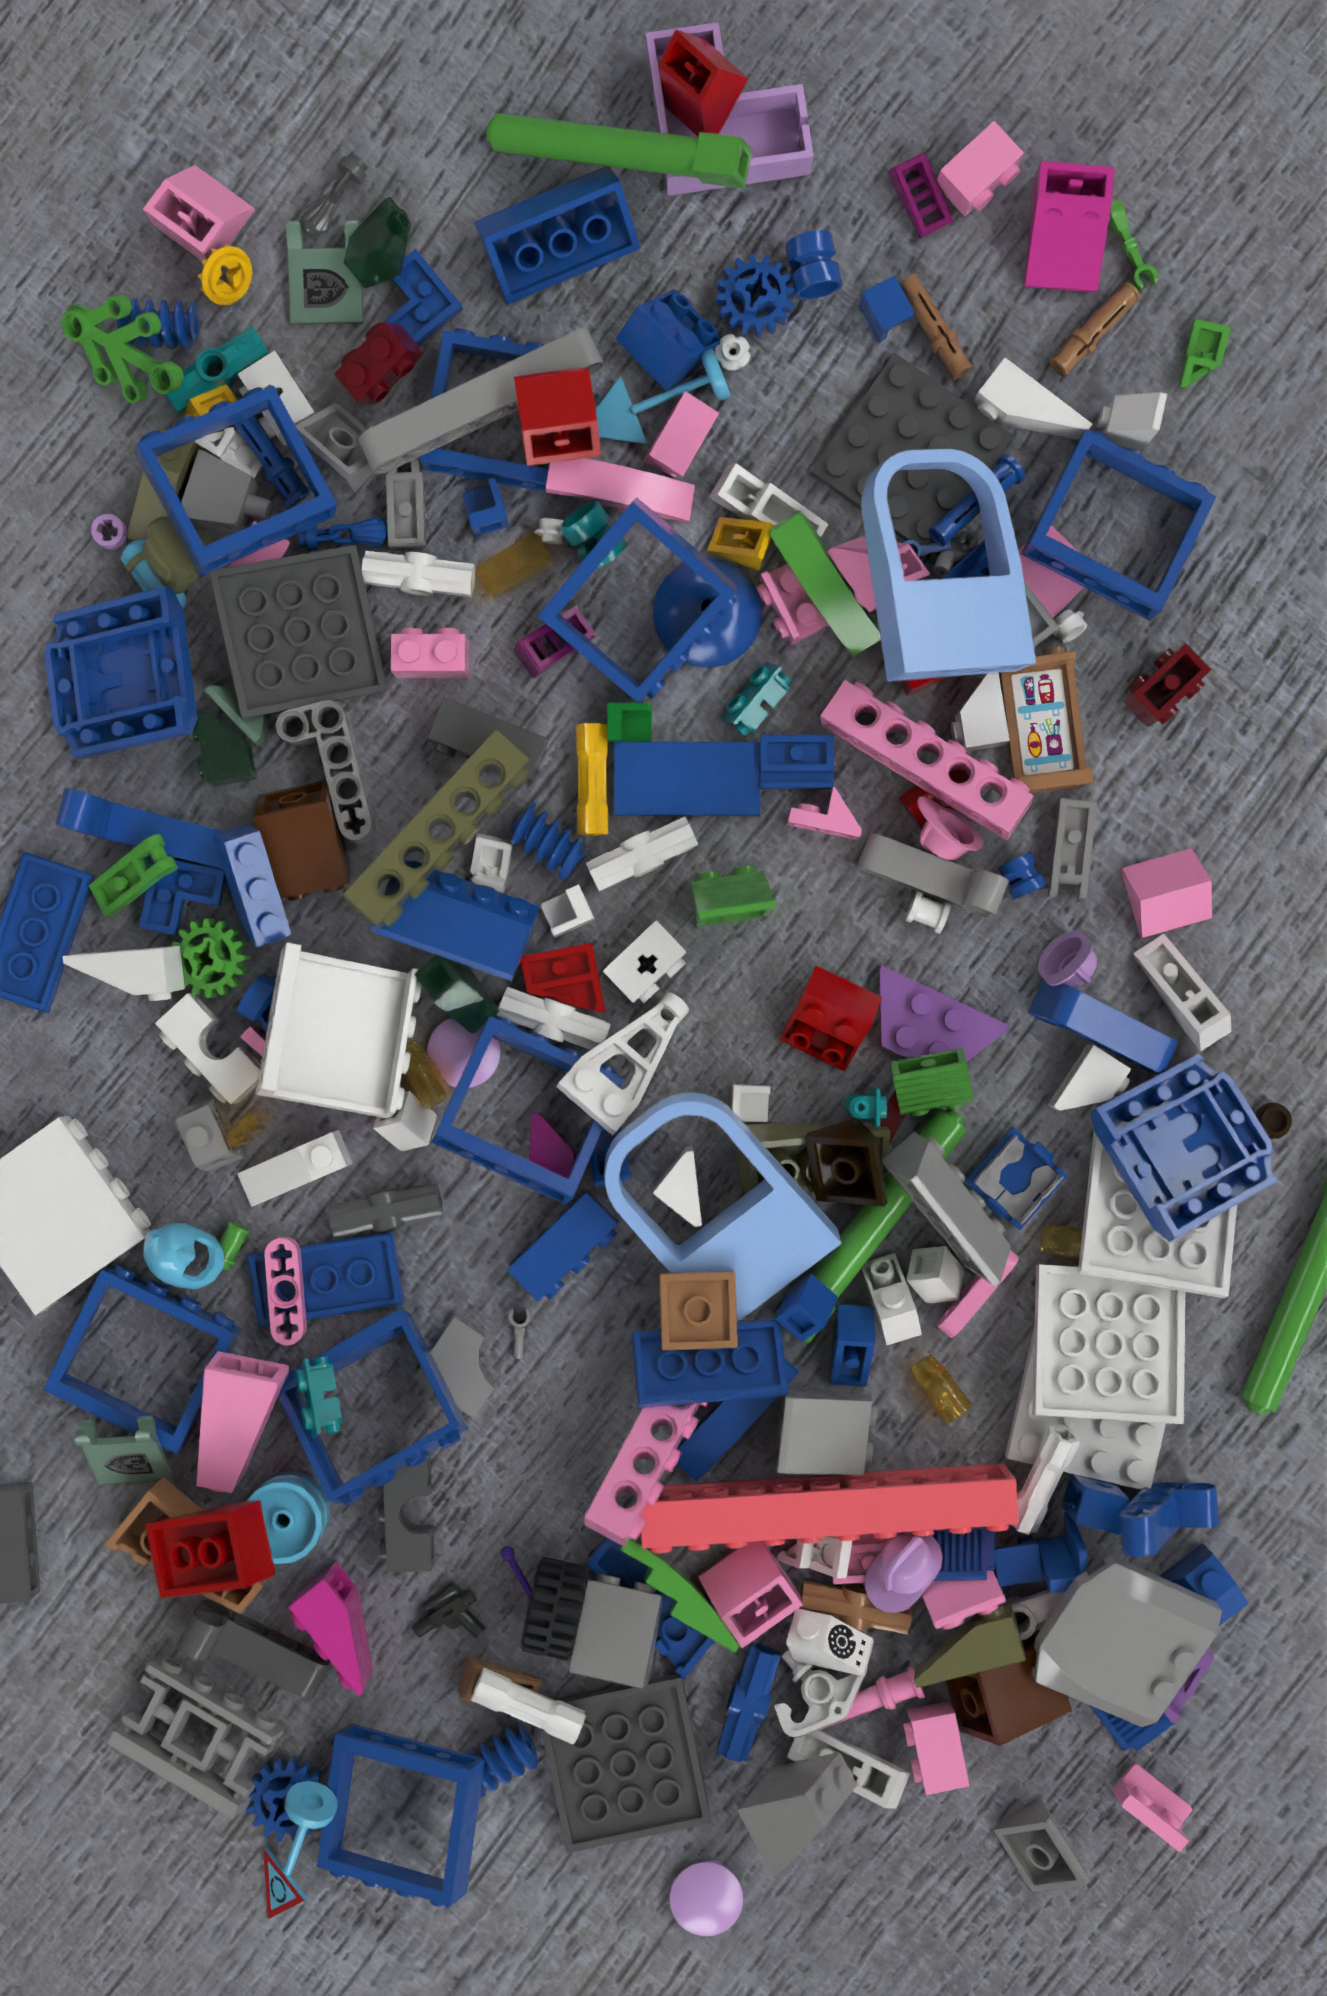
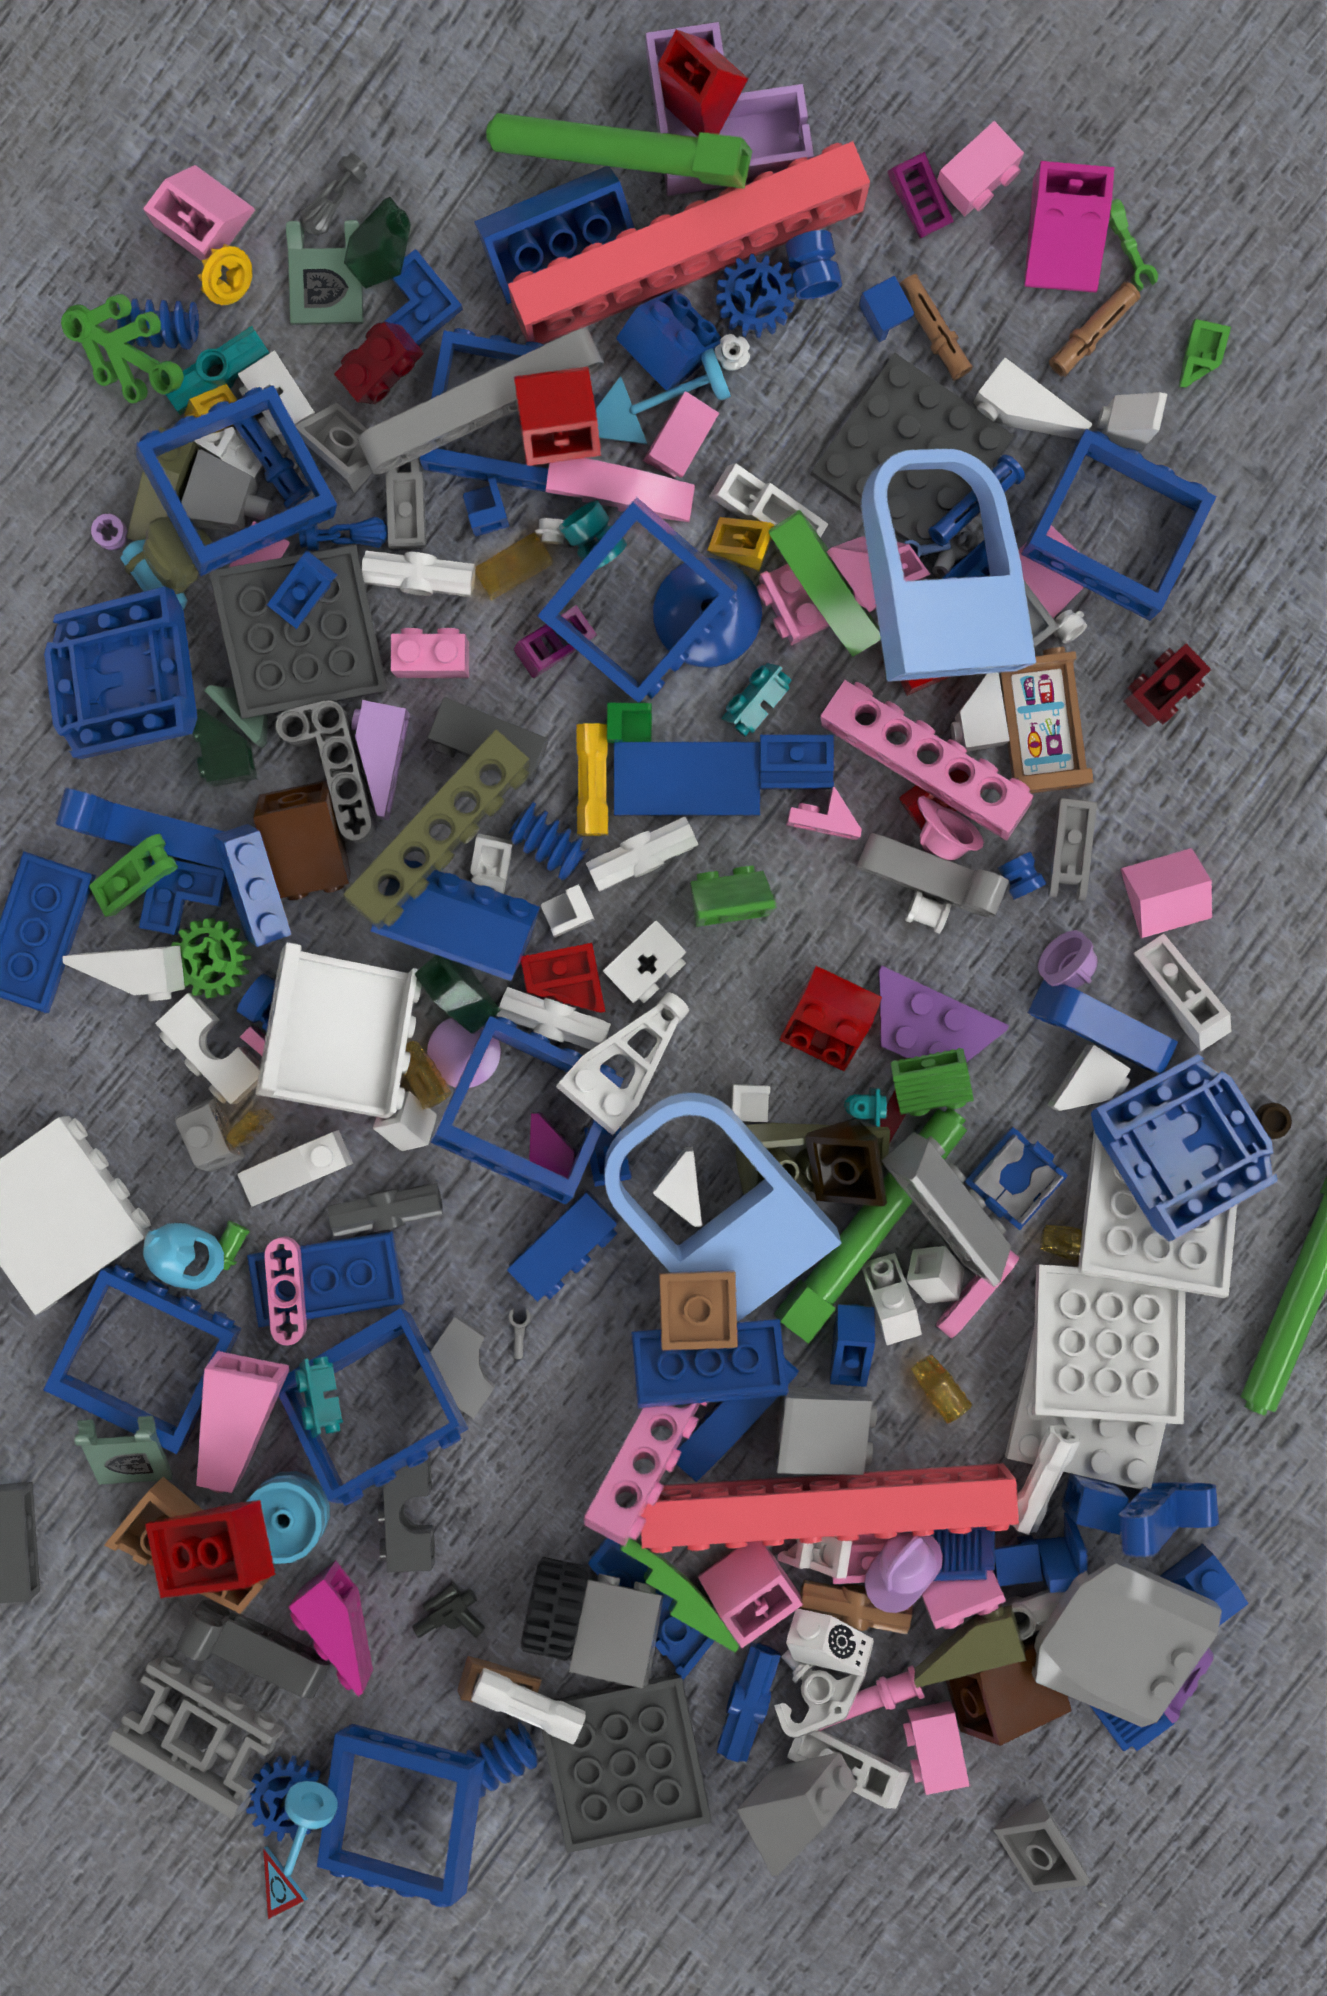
dark purple hinge [500,1546,532,1600] -> none
lavender dish [670,1859,743,1936] -> none
blue panel [775,1274,837,1342] -> none
bright pink bracket [1111,1762,1192,1852] -> none
none -> blue slope [267,550,337,629]
none -> lavender slope [352,700,410,821]
none -> coral brick [508,141,870,344]

